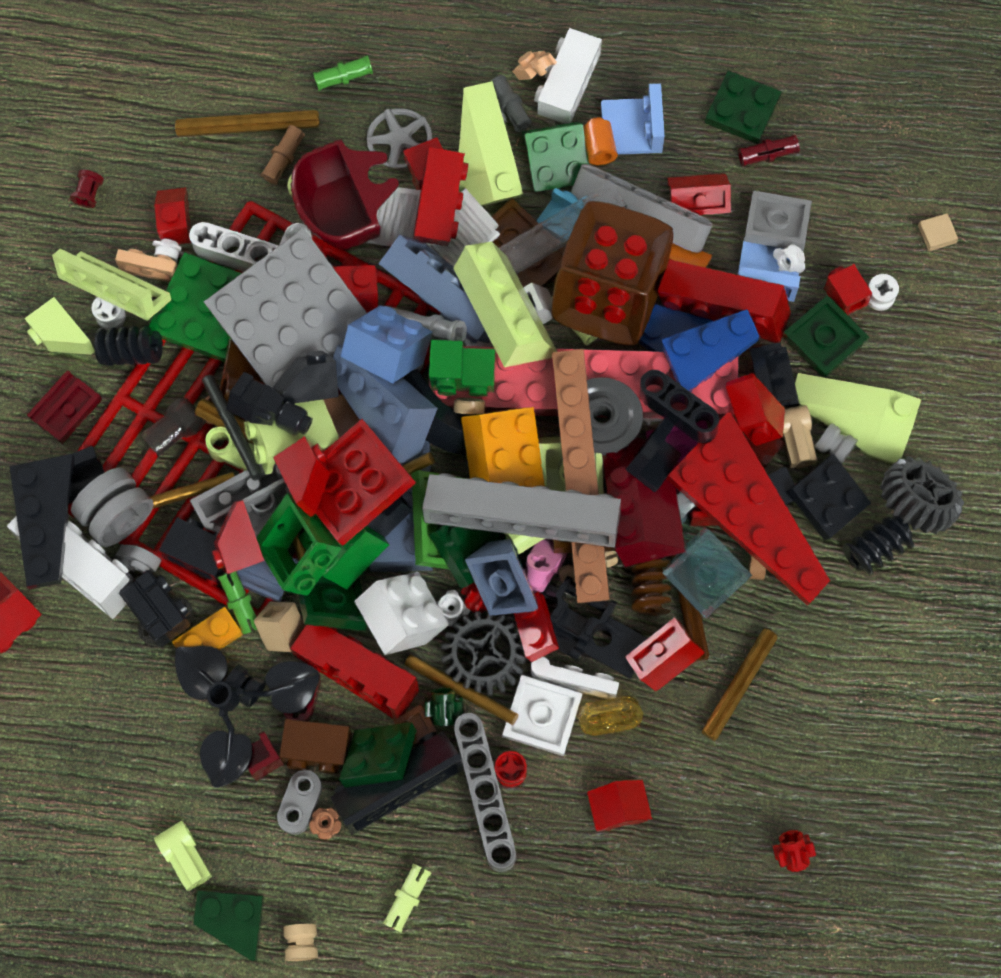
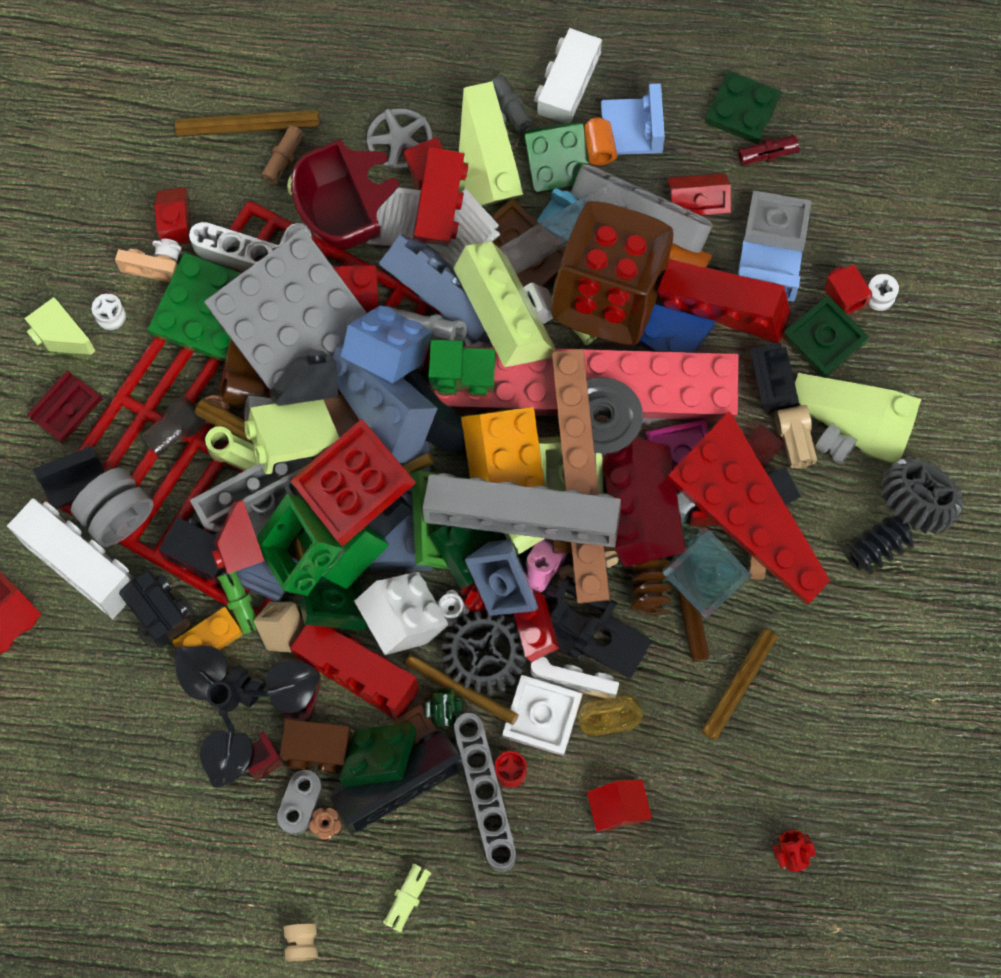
black wing [10,454,75,590] -> none
yellowish green fence [52,249,171,321] -> none
dark red bush [70,169,104,208] -> none
black piece [94,325,163,366] -> none
light grey plate [115,544,161,574] -> none
pearl gold bar [150,472,235,509] -> none
yellowish green piece [154,821,212,891] -> none
dark green wing [193,891,264,962] -> none
pearl dark grey bar [202,375,264,481] -> none
black piece [226,372,313,435] -> none
red slope [273,436,330,517] -> none
bright green pin [313,55,373,91] -> none
tan tile [454,398,485,414] -> none
light nougat plate [512,51,557,80] -> none
black panel [625,417,681,492] -> none
red panel [625,617,705,691] -> none
black beam [640,370,719,443] -> none
blue wing [661,309,759,392] -> none
red slope [726,373,785,446] -> none
white plate [773,244,805,273] -> none
black plate [787,454,871,541] -> none
tan tile [918,213,958,251] -> none

